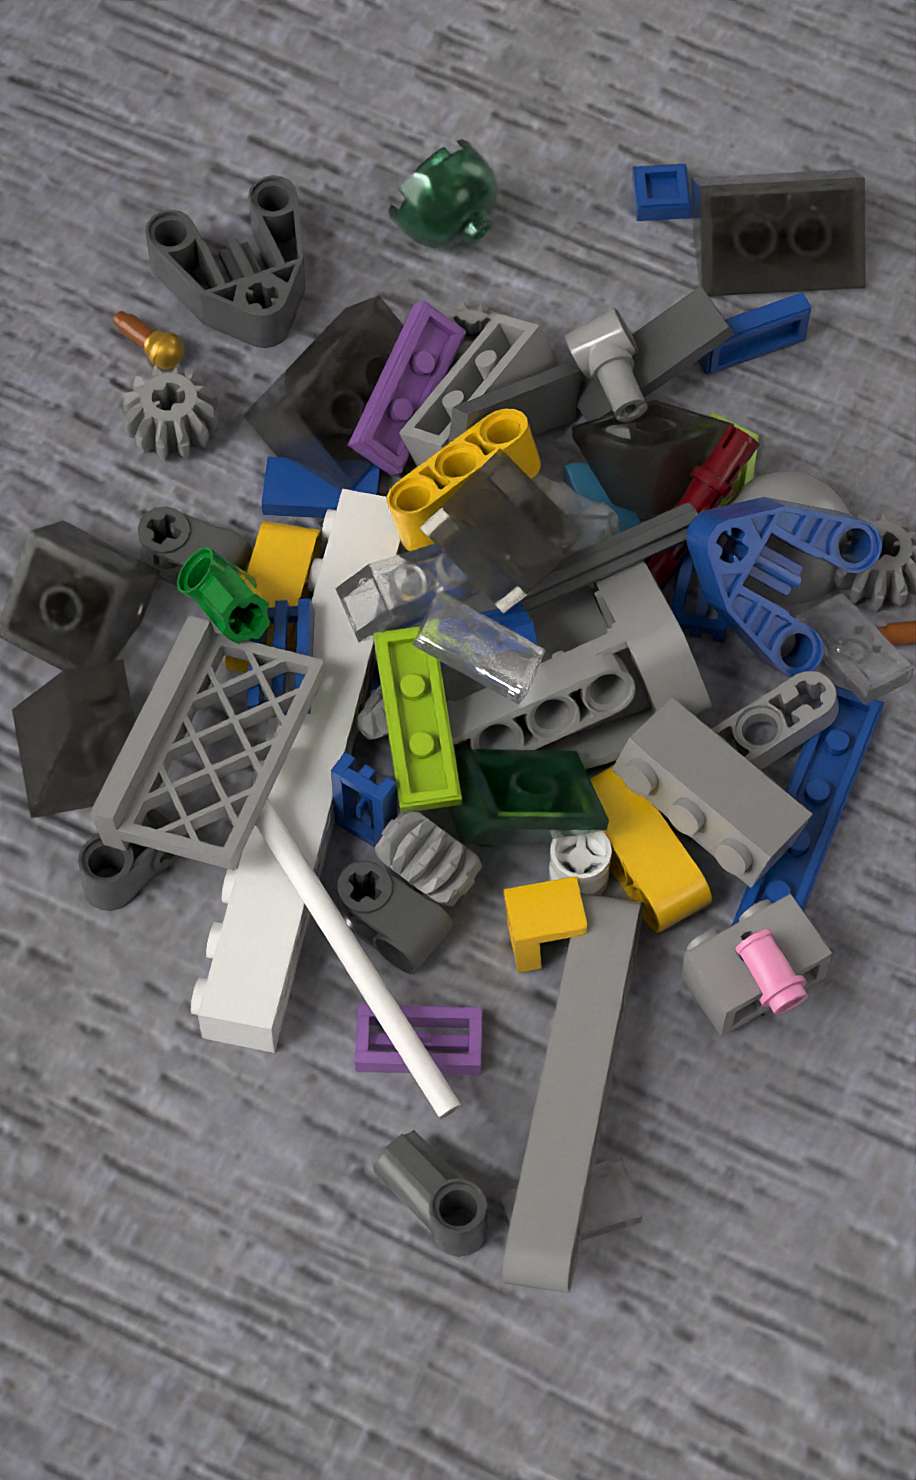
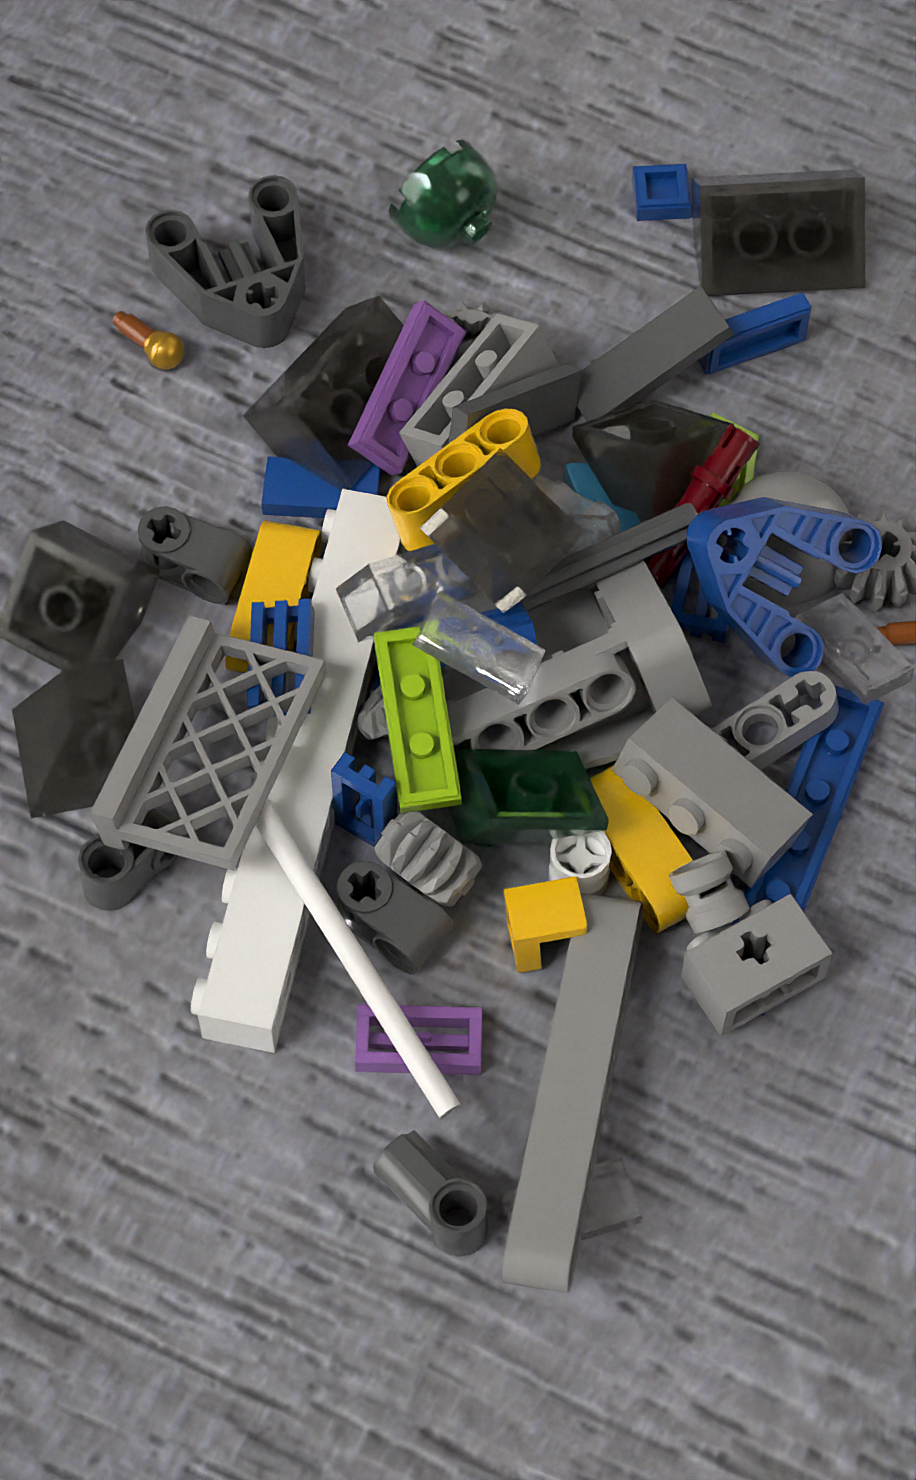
light grey gear [123,362,219,462] -> none
green piece [177,547,271,644] -> none
light grey pin [565,308,648,422] -> none
bright pink pin [736,929,808,1015] -> none
none -> light grey wheel [668,851,750,933]

